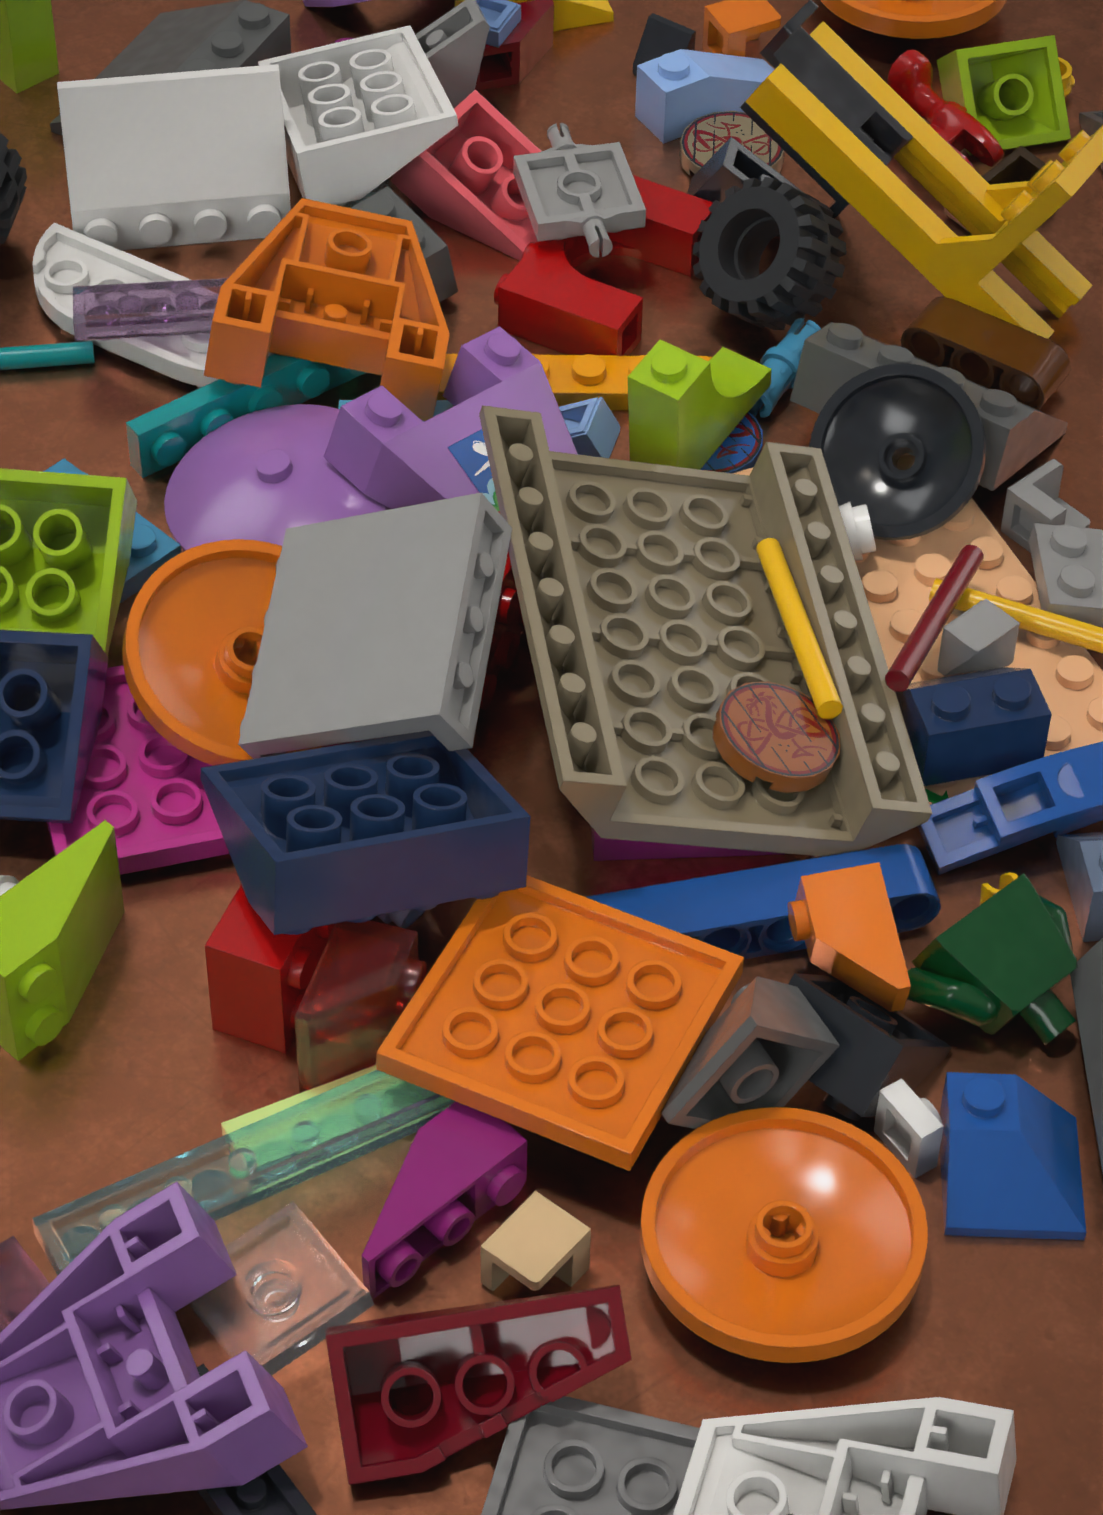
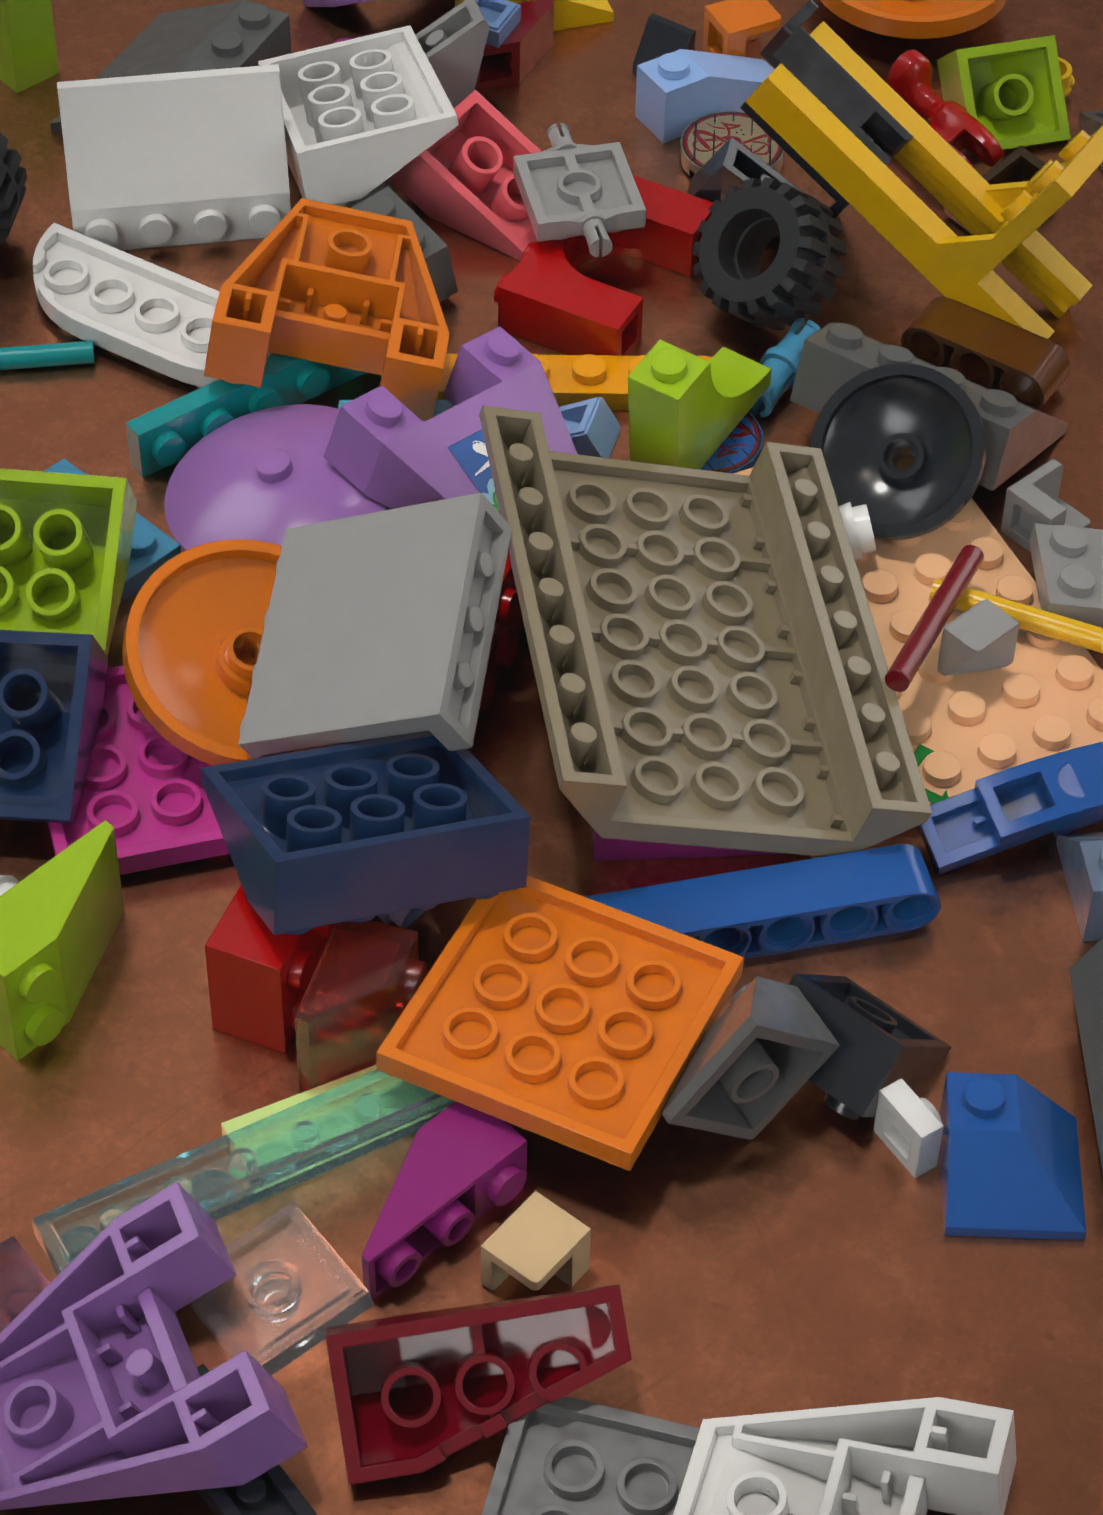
clear purple plate [73,278,228,341] -> none
orange dish [640,1107,928,1363] -> none
dark orange tile [713,681,840,793] -> none
yellow bar [756,538,843,719] -> none
orange slope [788,862,911,1012] -> none
dark blue slope [895,667,1052,786] -> none
dark green torso [905,872,1078,1045] -> none

